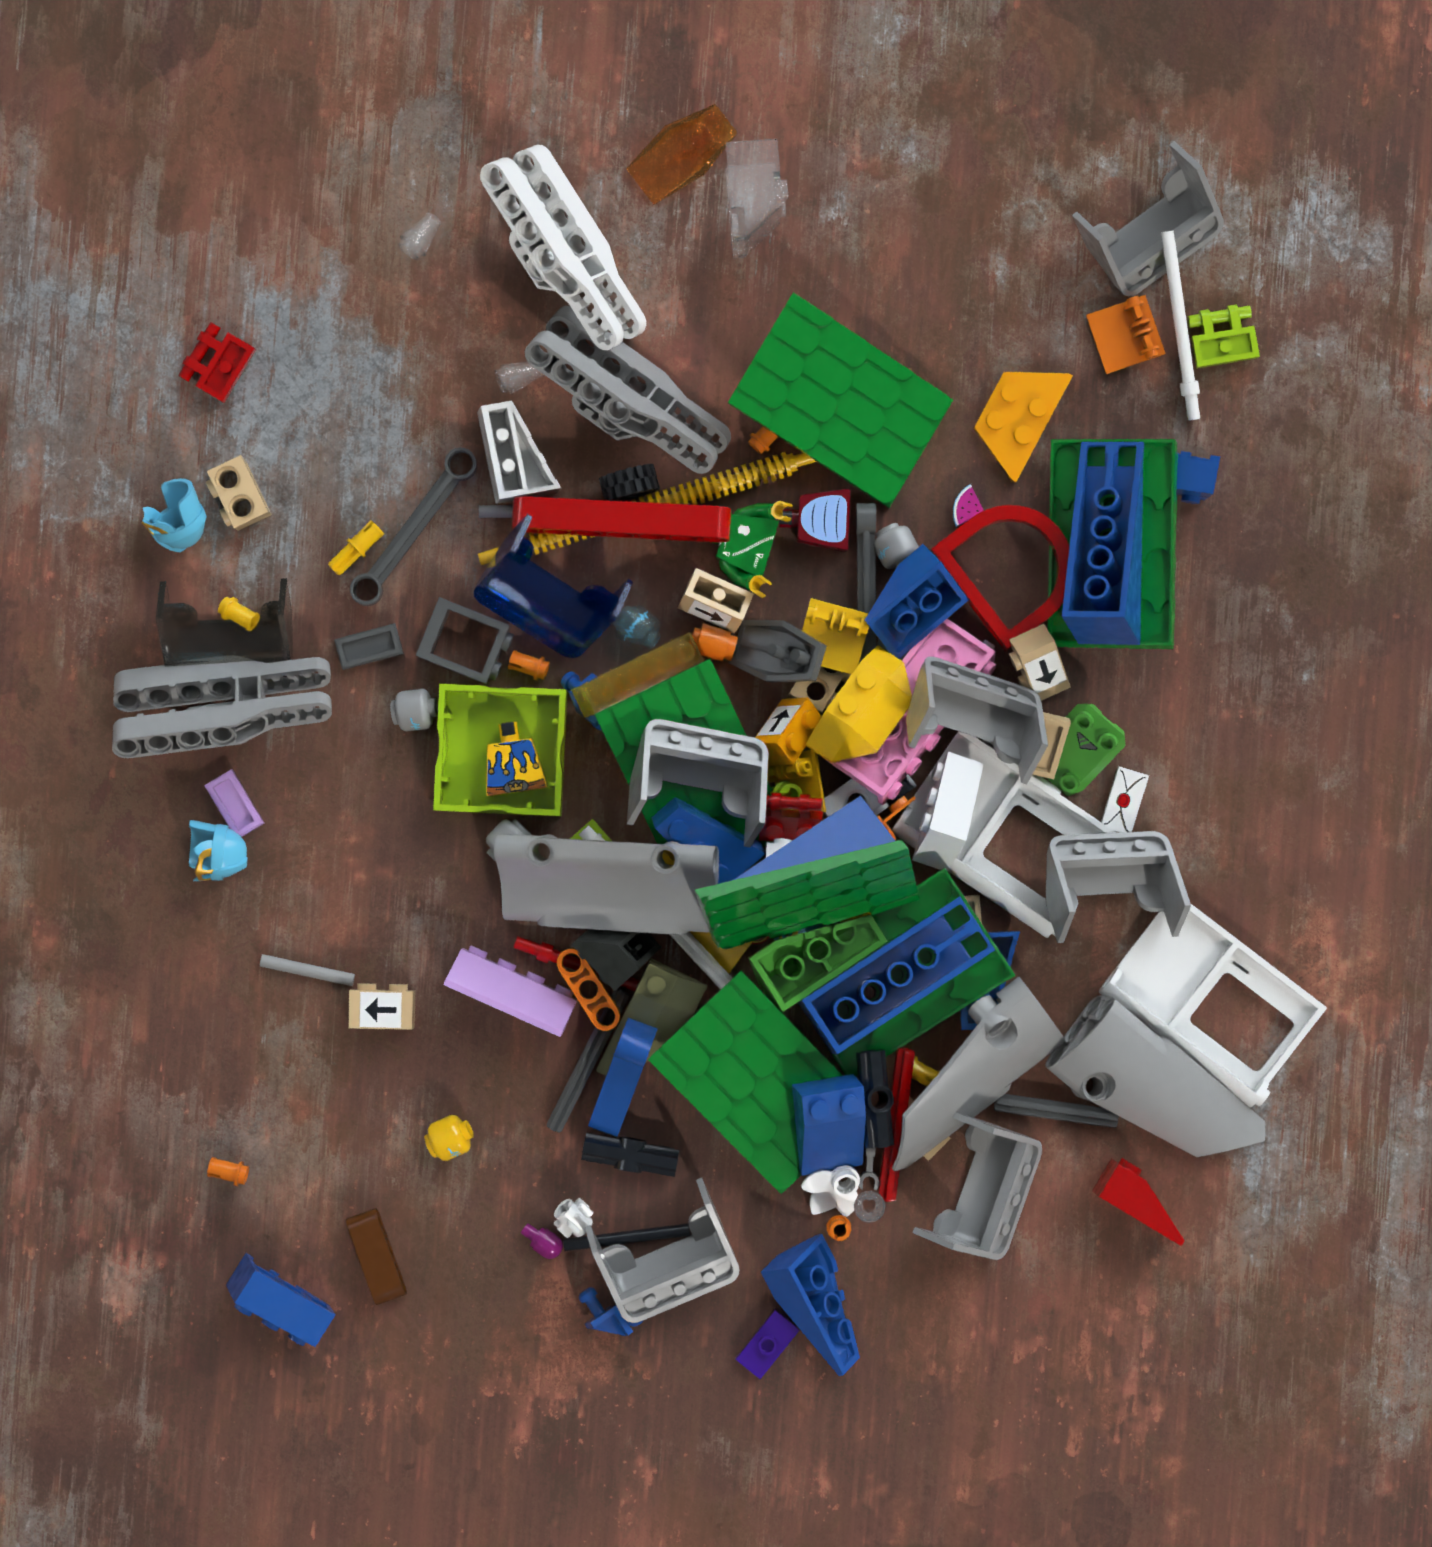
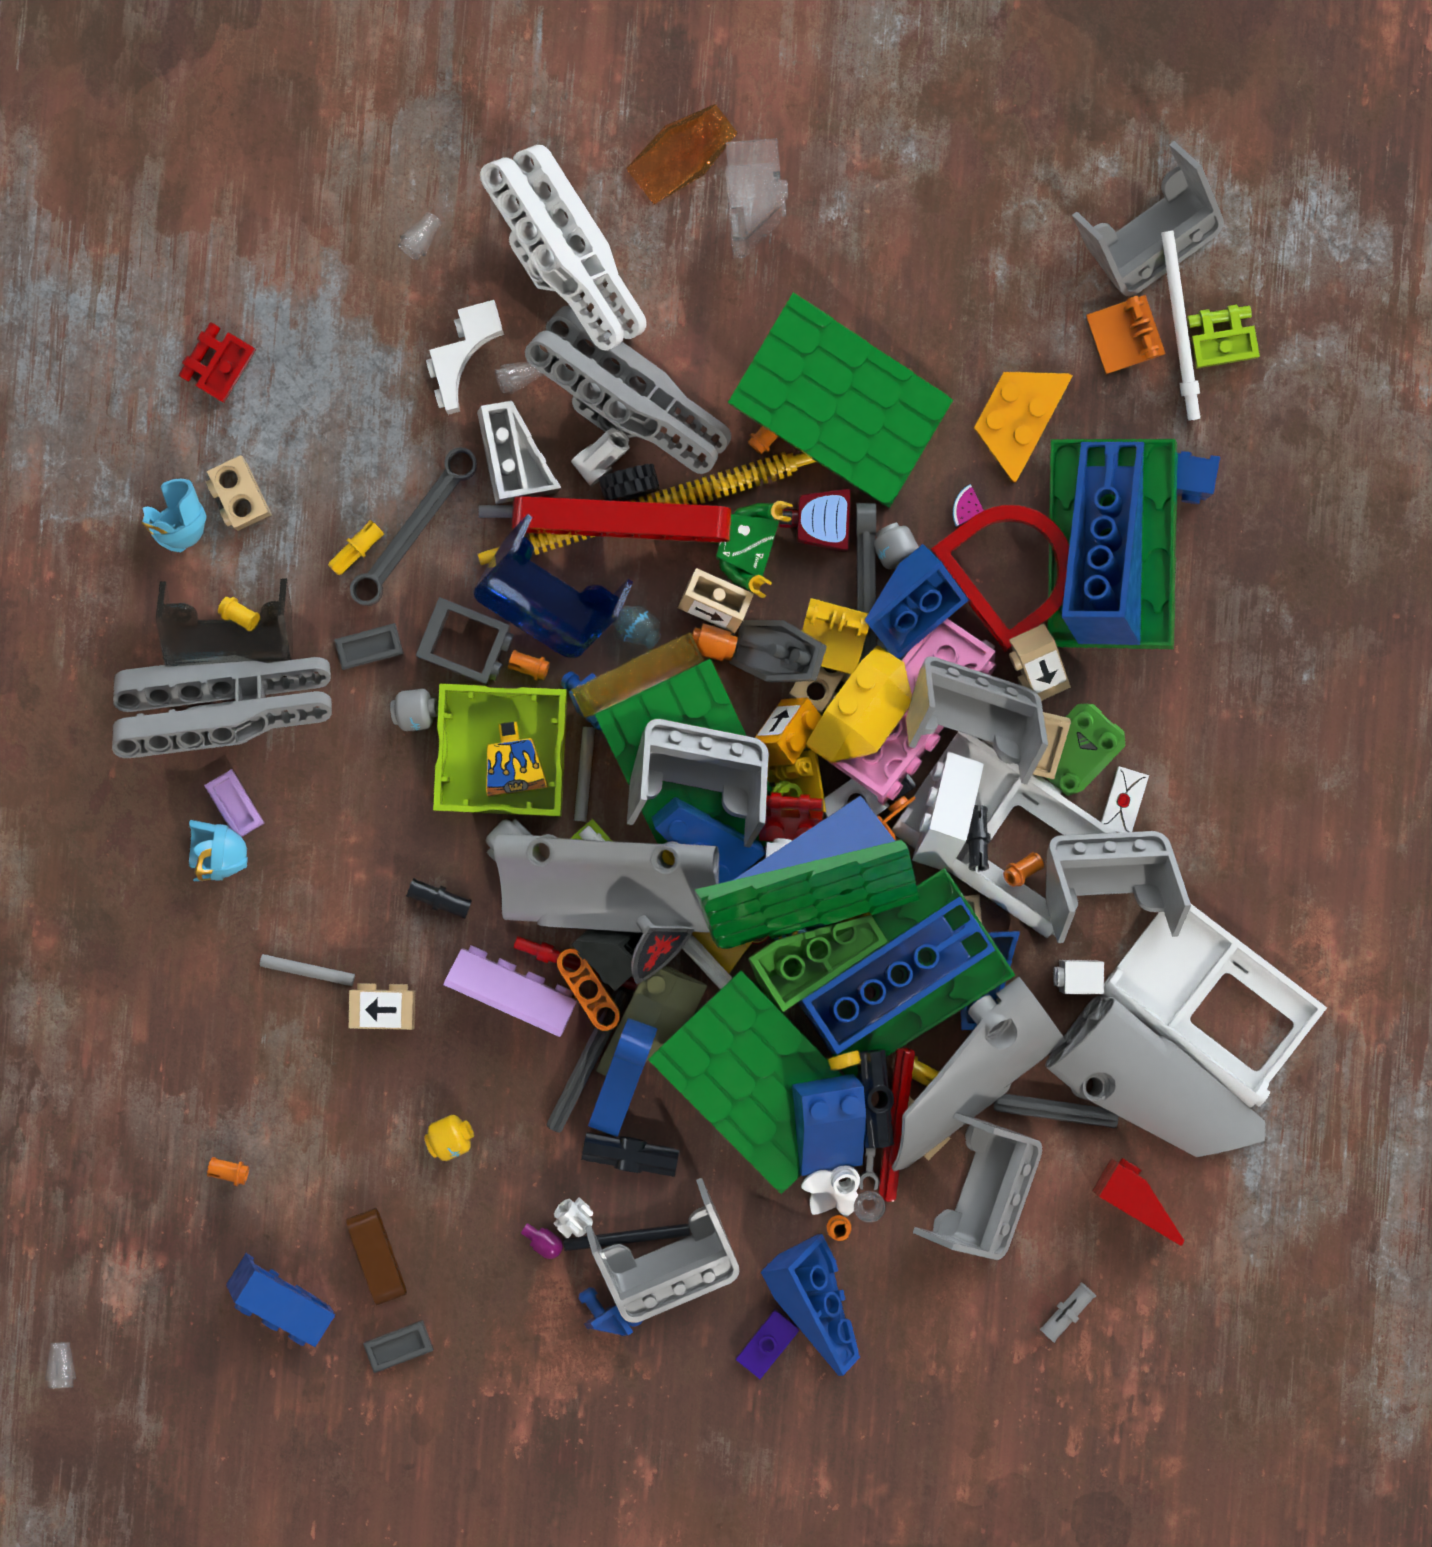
none -> clear cone [45,1342,76,1388]
none -> dark grey tile [363,1320,434,1373]
none -> black pin [406,878,472,919]
none -> white arch [426,300,504,415]
none -> white piece [571,428,630,486]
none -> light grey bar [574,727,595,822]
none -> shield [631,915,695,984]
none -> yellow tile [828,1050,861,1071]
none -> black pin [966,805,991,872]
none -> orange pin [1003,852,1044,887]
none -> light grey pin [1040,1282,1096,1343]
none -> white brick [1053,960,1104,994]

